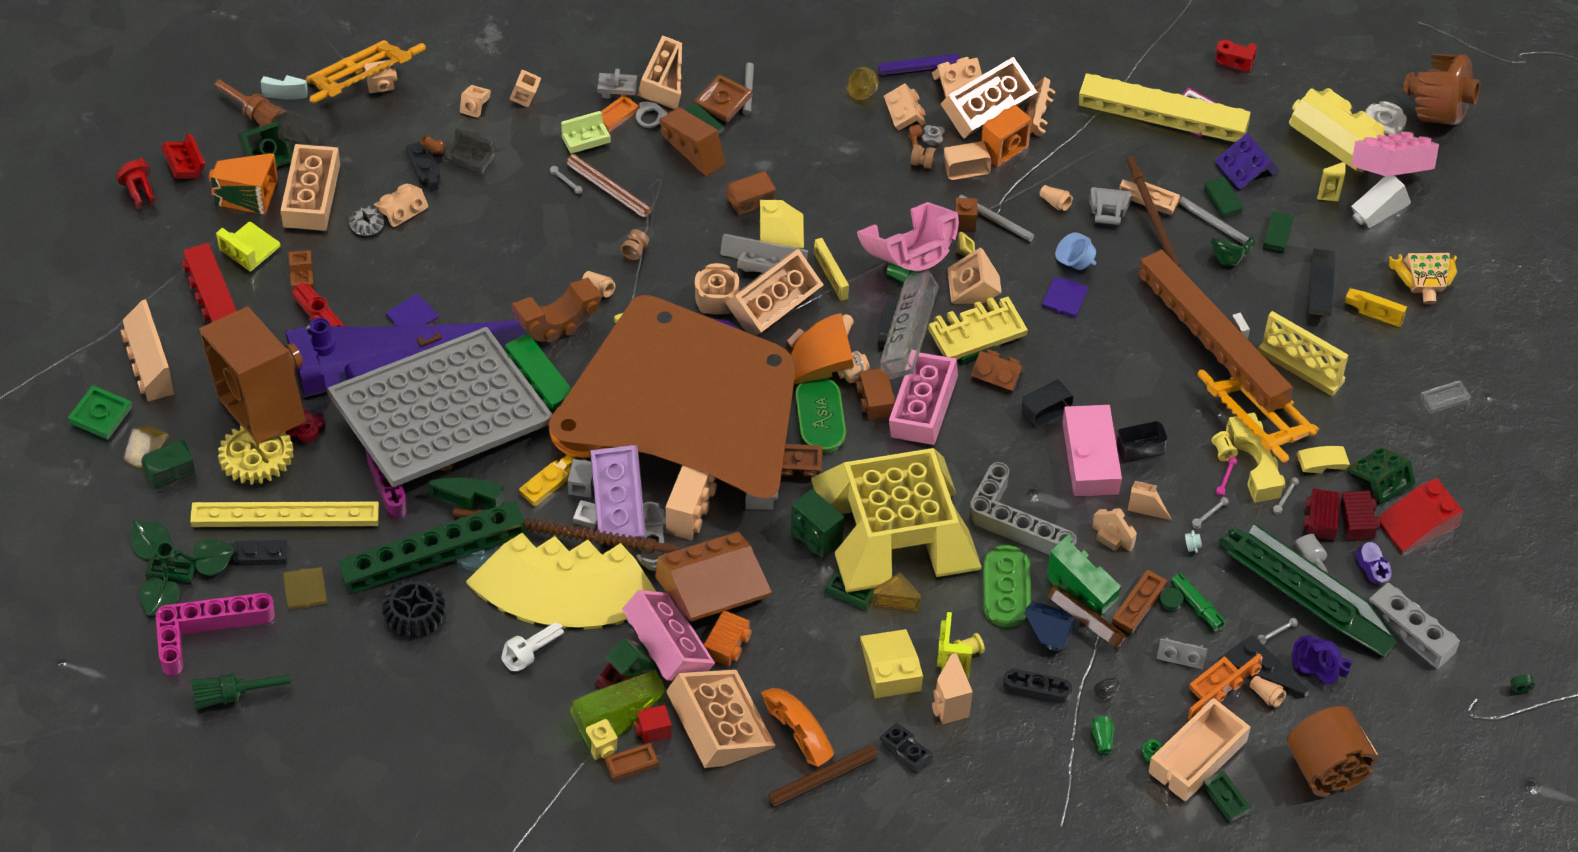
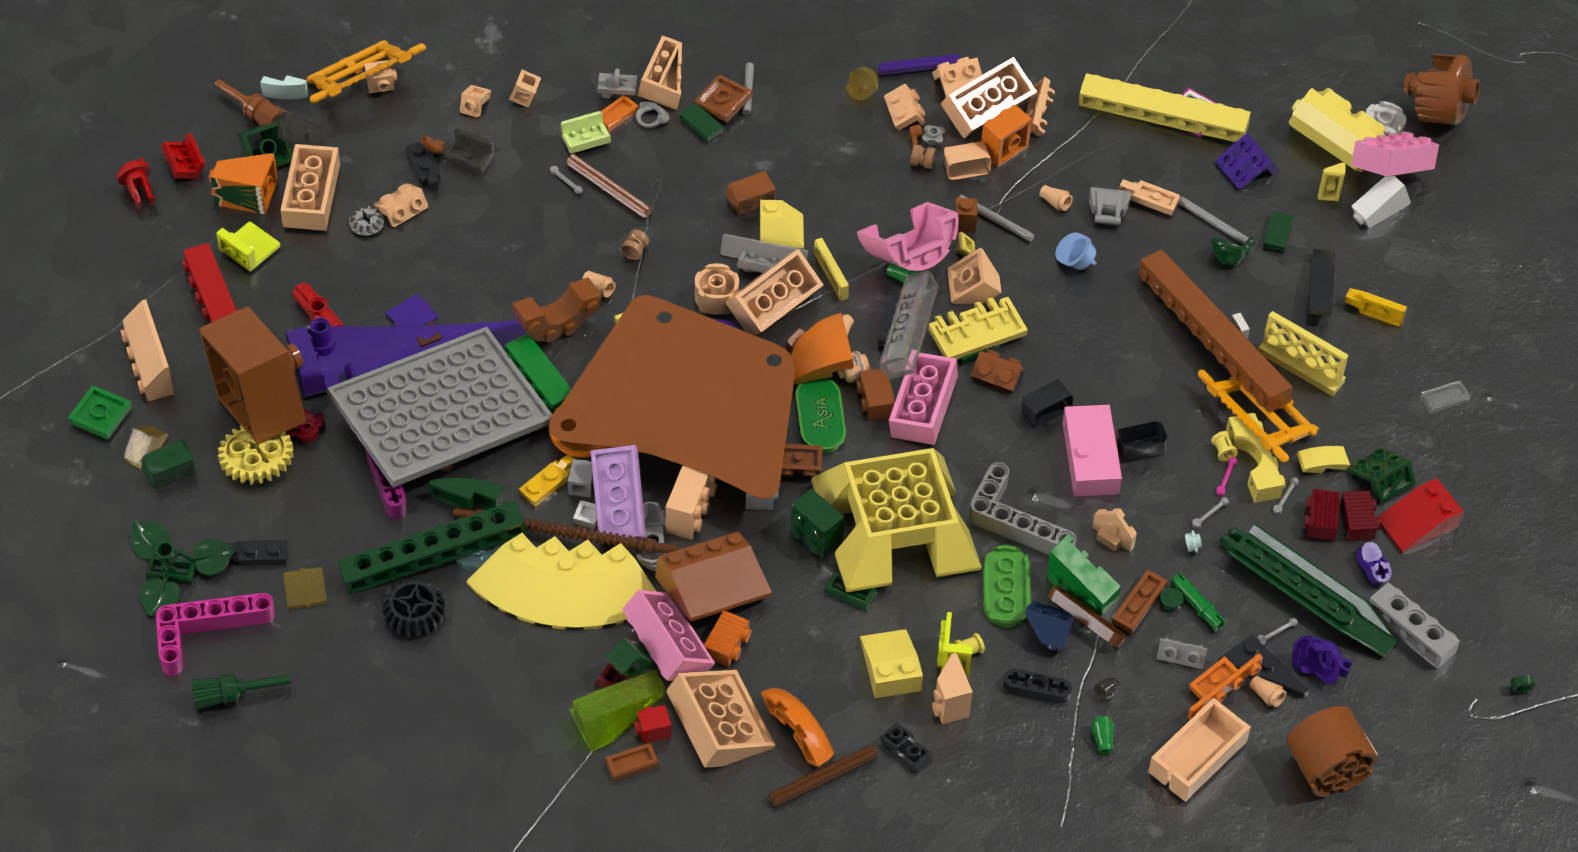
light yellow plate [190,502,379,527] -> none
dark orange slope [289,250,314,291] -> none
white piece [501,622,564,671] -> none
light yellow bracket [586,719,618,760] -> none
dark orange wedge [659,107,726,177] -> none
clear yellow slope [873,573,921,611] -> none
dark purple piece [1042,276,1089,318] -> none
reddish brown bar [1126,156,1180,267] -> none
light nougat slope [1128,481,1172,521] -> none
green plate [1141,739,1164,762] -> none
dark green plate [1203,771,1251,823] -> none
dark green tile [1204,177,1243,218] -> none
red leg [1215,40,1257,73] -> none
light grey piece [1293,534,1328,573] -> none
torso [1389,253,1457,304] -> none

